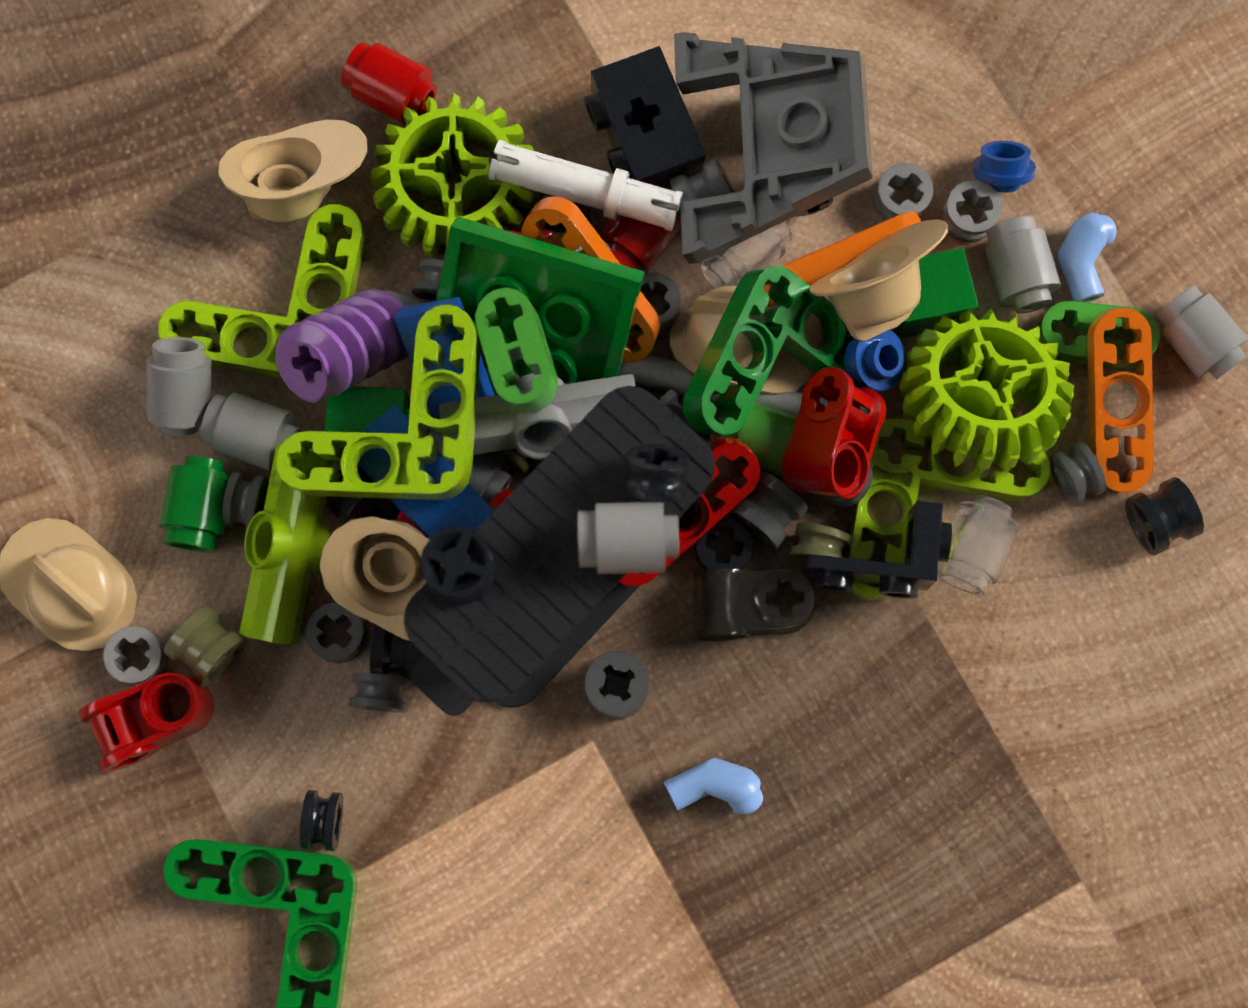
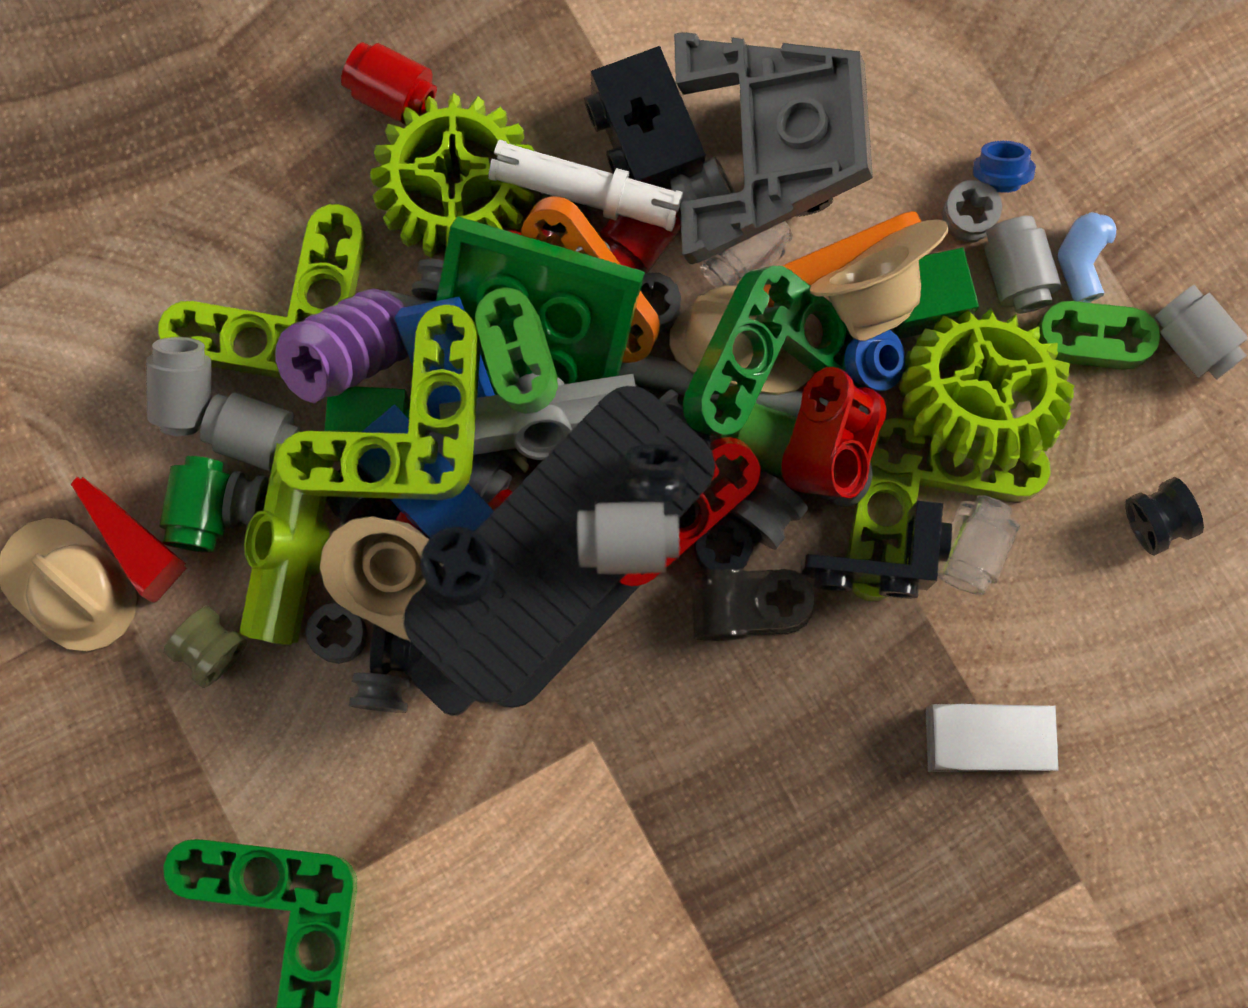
red piece [78,672,215,773] -> none
light grey bush [103,626,168,686] -> none
tan piece [218,119,368,223] -> none
black bush [299,790,343,851] -> none
dark grey wheel [585,651,649,720] -> none
light blue arm [663,758,763,815] -> none
olive bush [789,523,852,562] -> none
light grey bush [874,163,933,220] -> none
dark grey bush [1049,441,1107,506] -> none
orange beam [1087,308,1154,493] -> none
none -> red slope [71,477,187,603]
none -> slope [926,704,1059,772]

